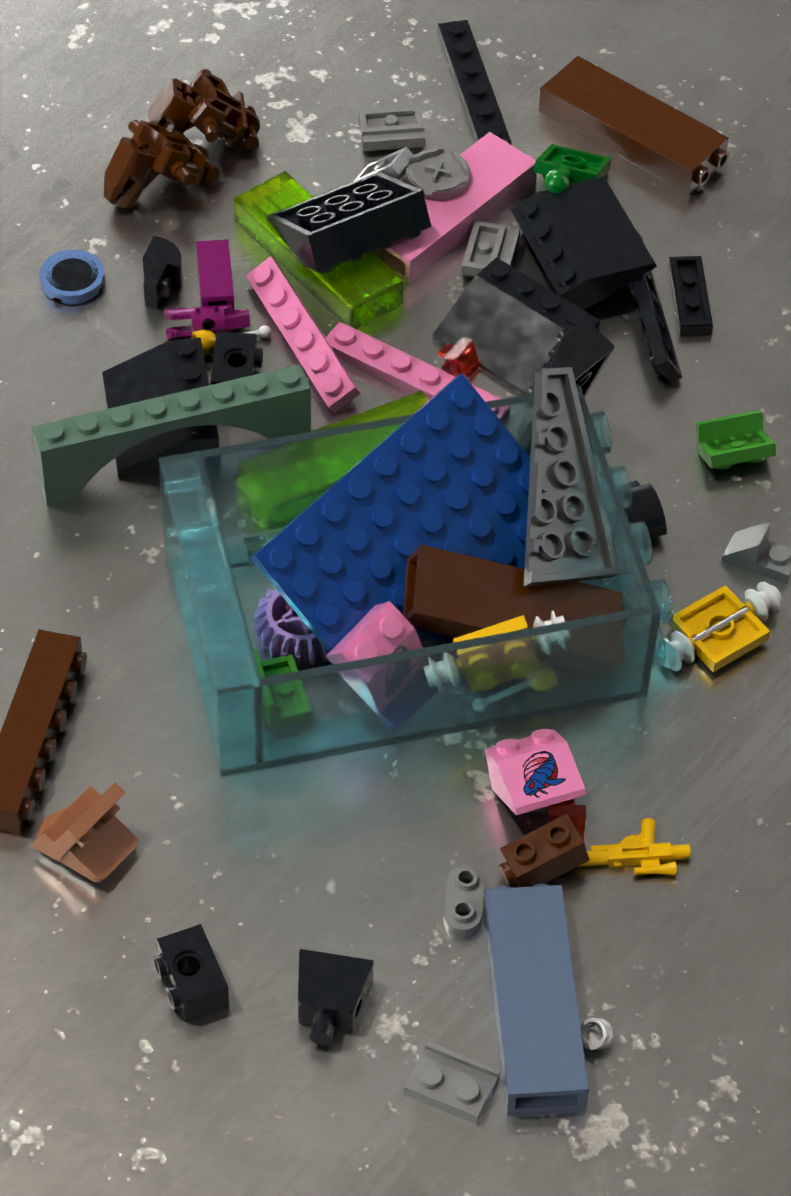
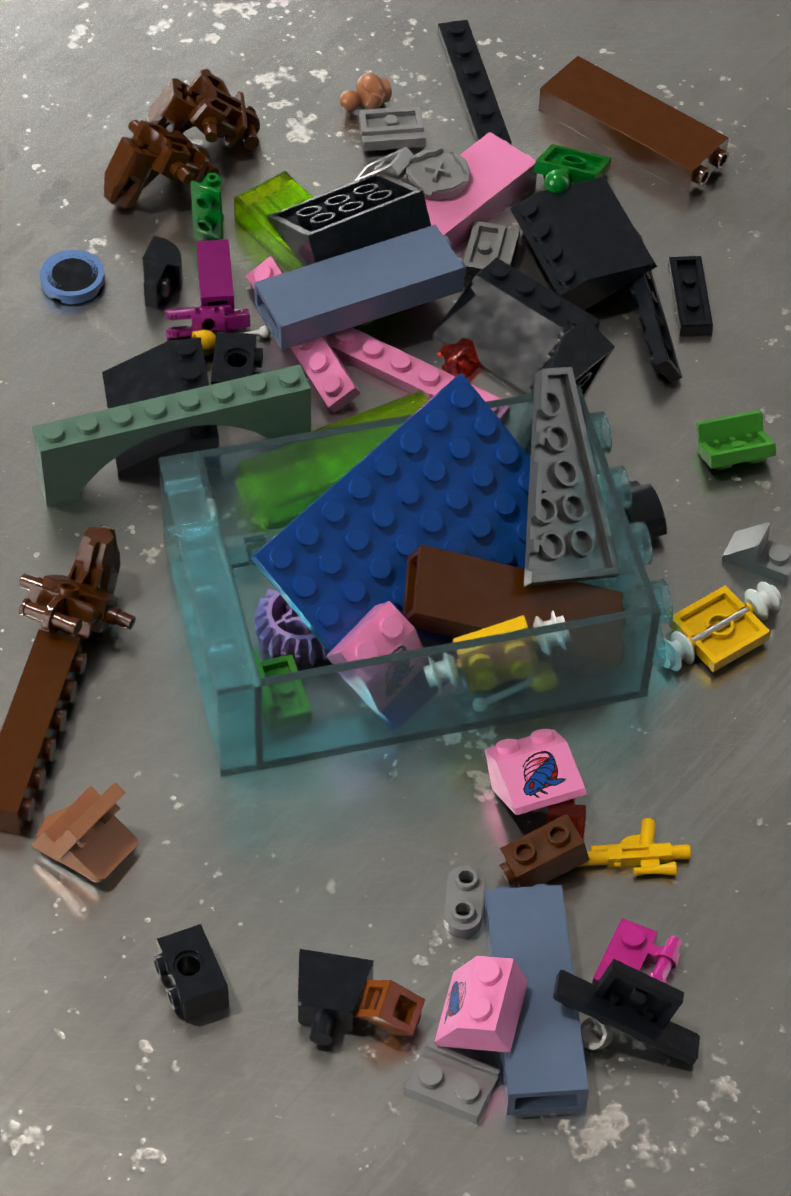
none -> reddish brown piece [19,525,136,639]
none -> green hinge [191,173,224,239]
none -> sand blue brick [254,224,467,350]
none -> nougat animal [339,73,392,113]
none -> dark orange brick [354,980,425,1036]
none -> bright pink slope [434,956,528,1053]
none -> black bracket [553,959,700,1065]
none -> dark pink plate [592,918,683,985]

